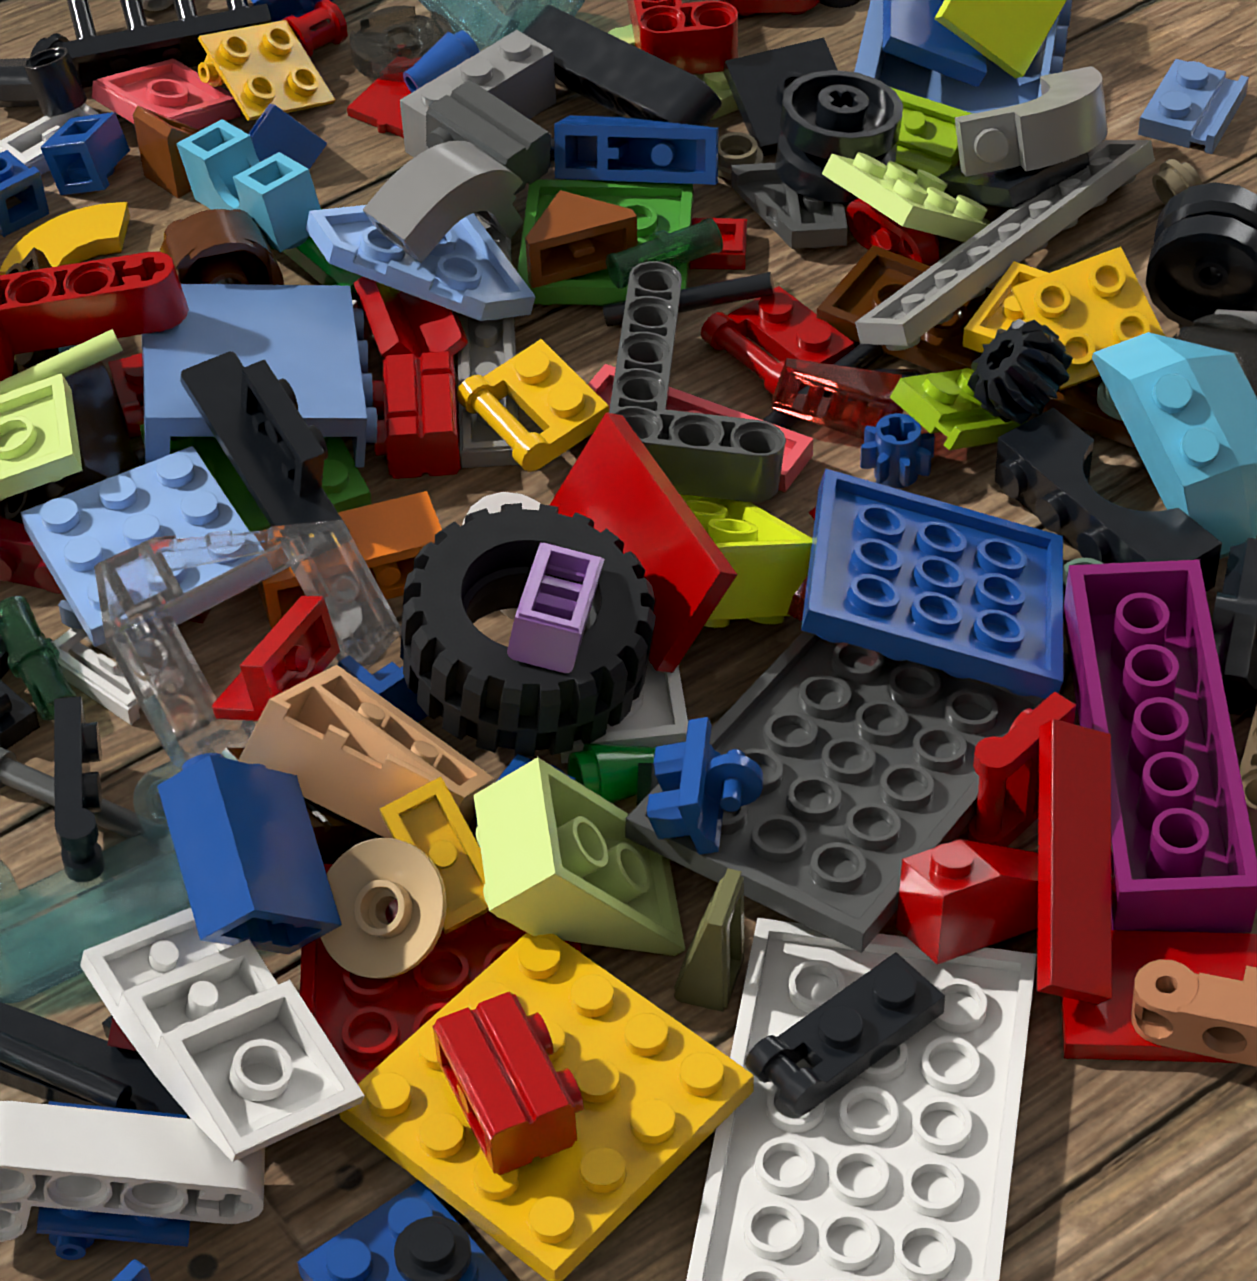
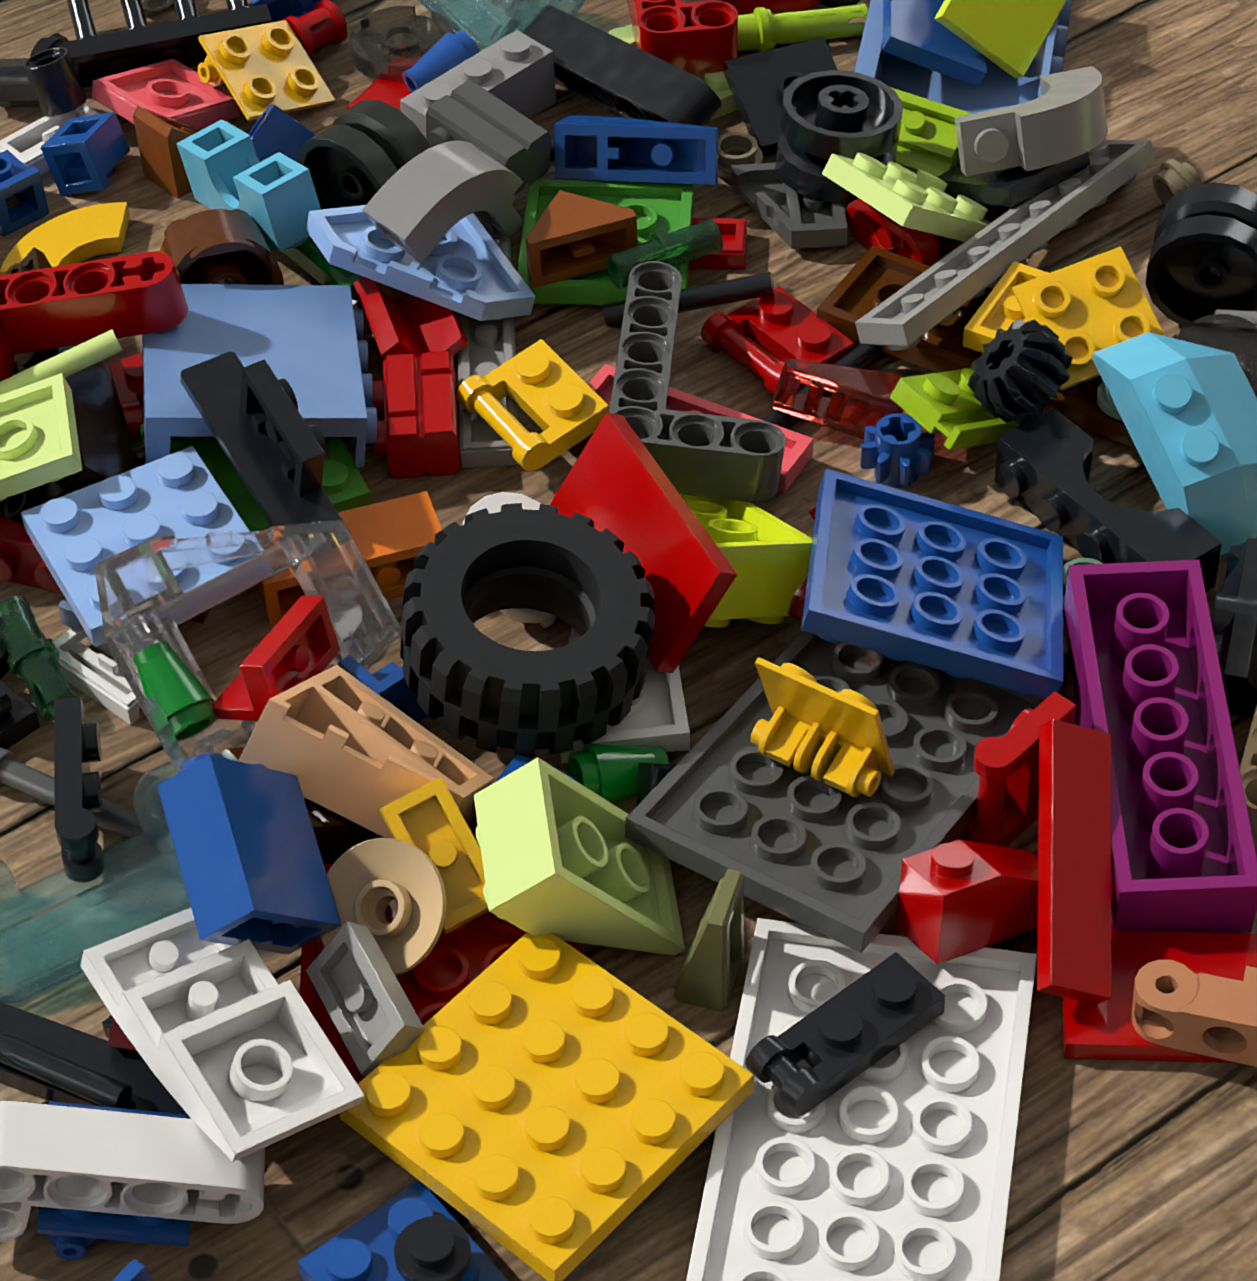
red brick [432,991,584,1176] -> none
medium lavender slope [507,542,604,673] -> none
blue hips [647,717,764,855] -> none
medium blue plate [1138,59,1249,154] -> none
none -> green cone [133,641,217,743]
none -> pearl dark grey wheel [297,99,431,209]
none -> light grey plate [306,921,425,1076]
none -> lime pin [738,3,868,53]
none -> yellow hinge [750,657,895,797]

